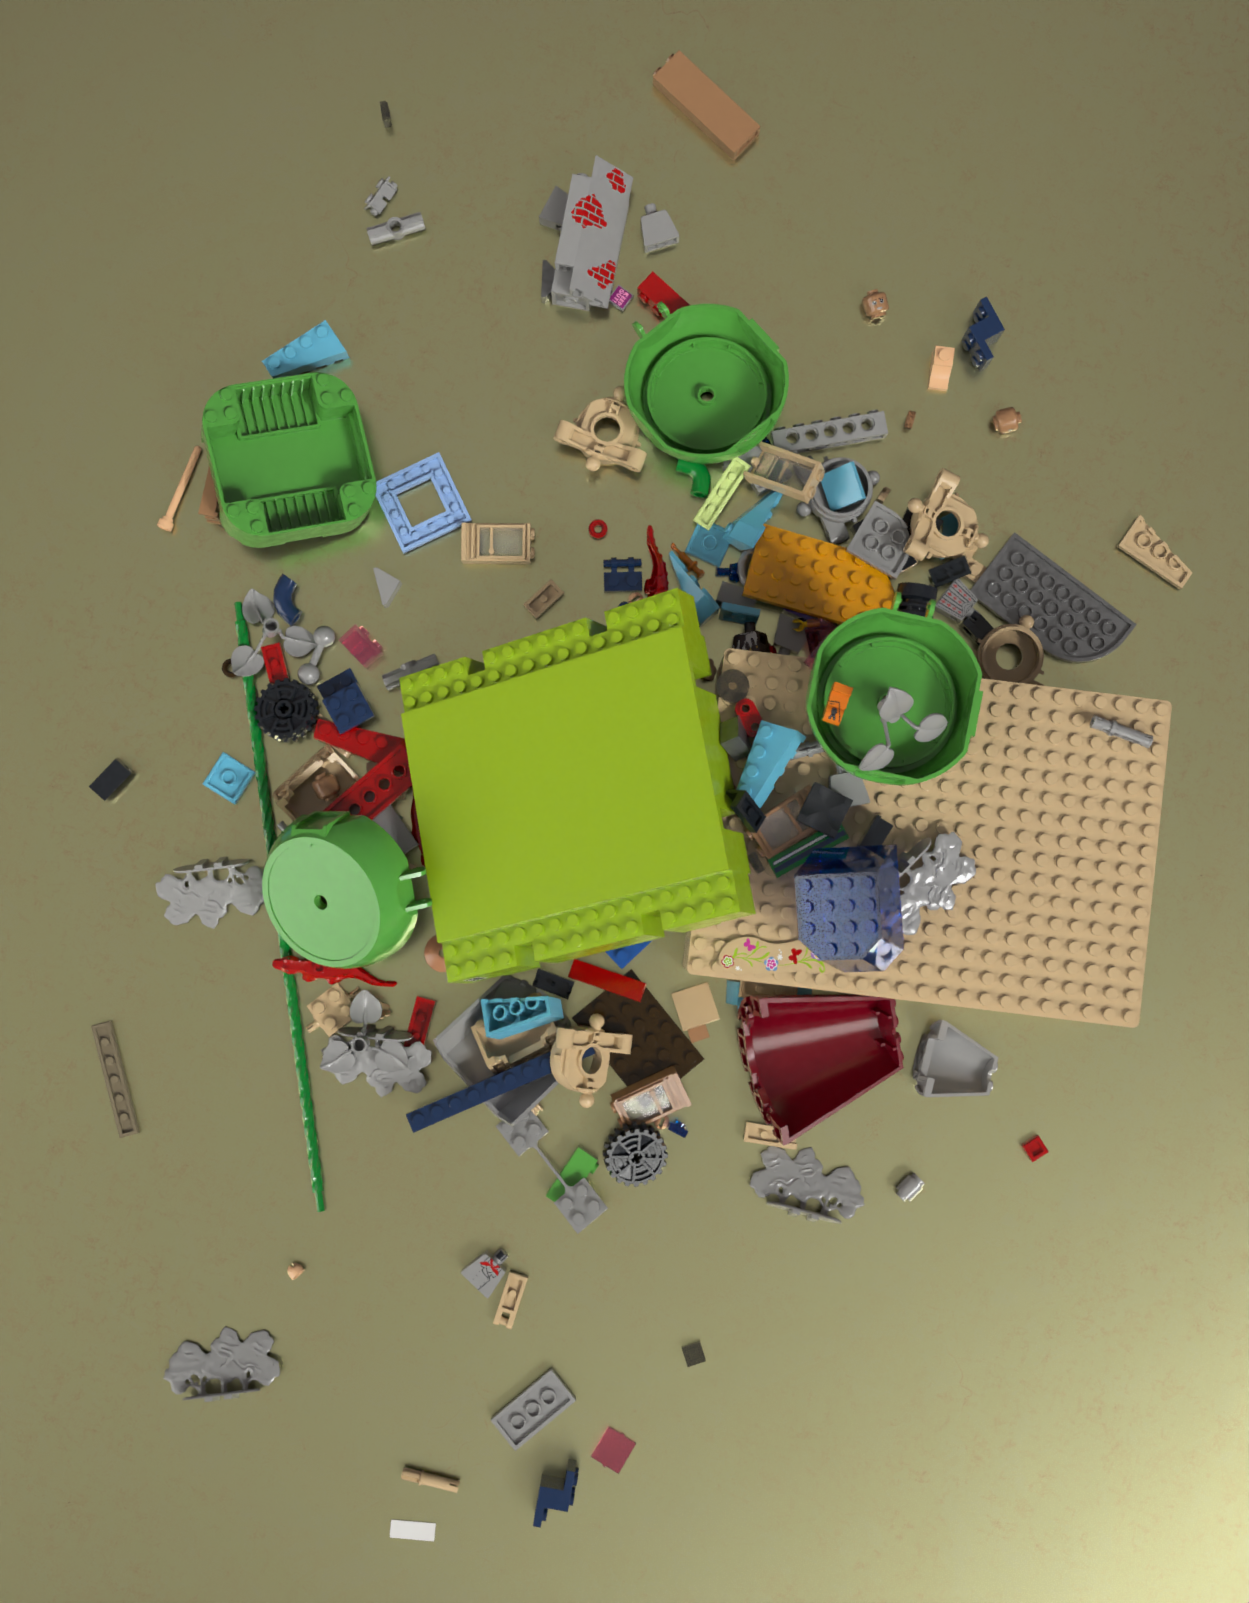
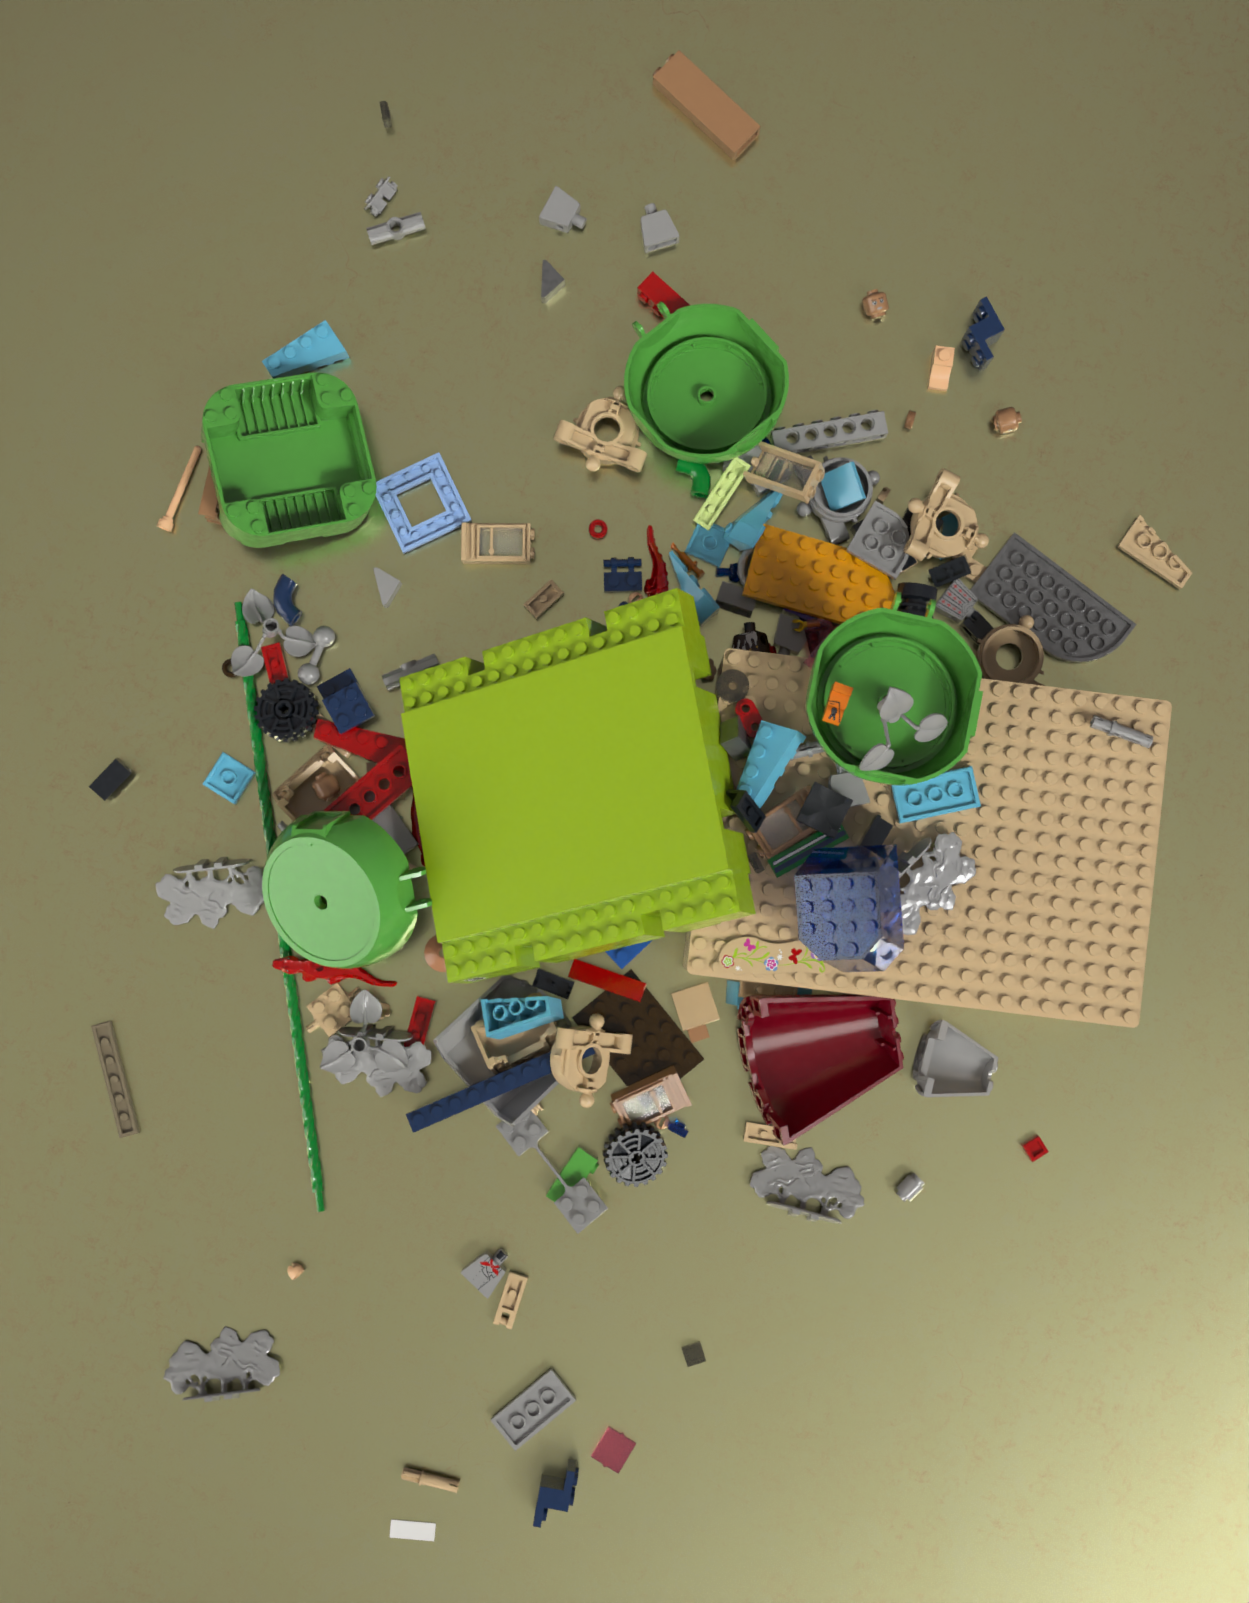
clear pink brick [339,624,384,670] -> none
light grey panel [551,155,633,311] -> none
tile [609,284,634,312] -> none
medium azure tile [719,602,761,626] -> none
none -> medium azure tile [891,766,981,824]

